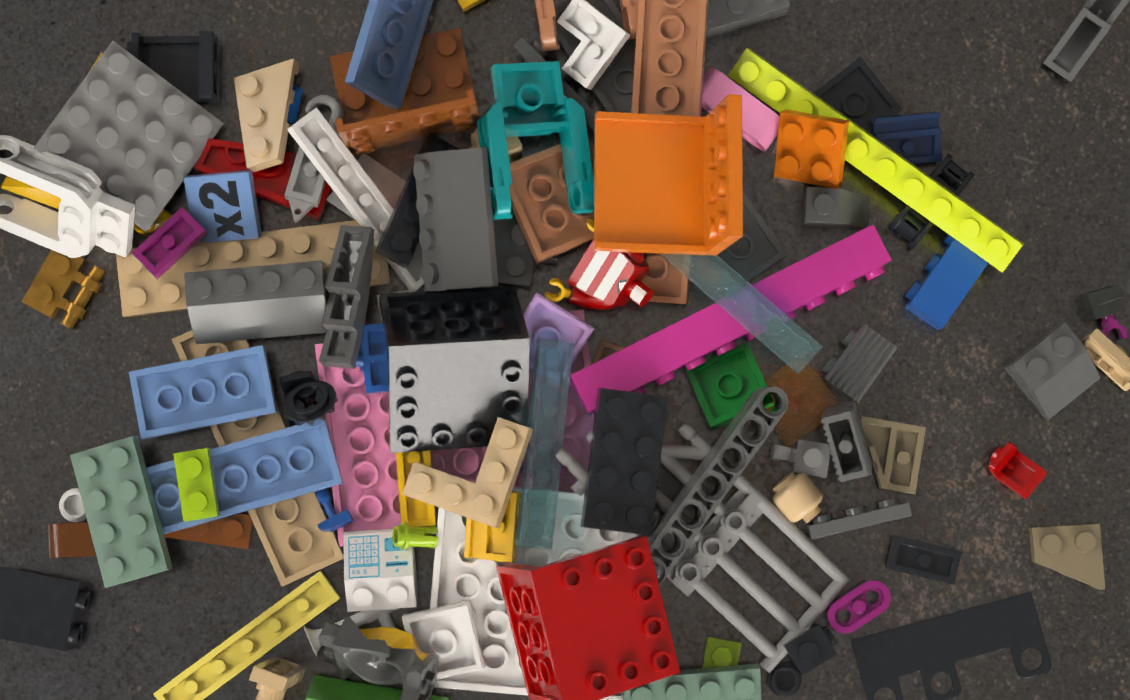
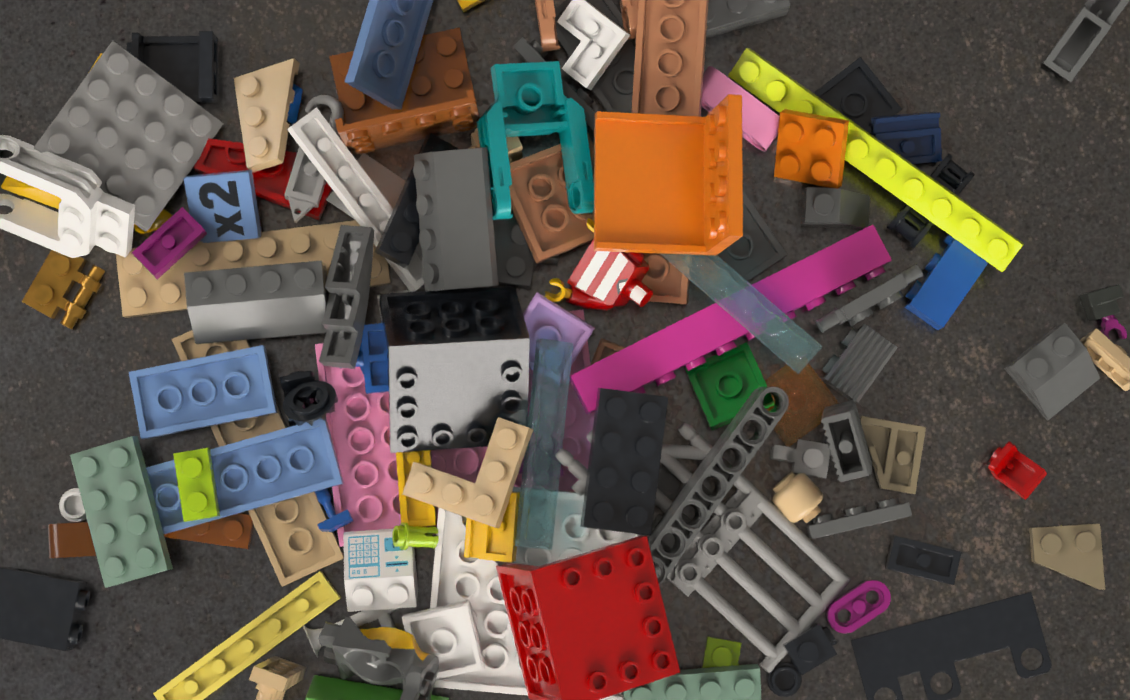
none -> dark grey plate [815,264,923,333]

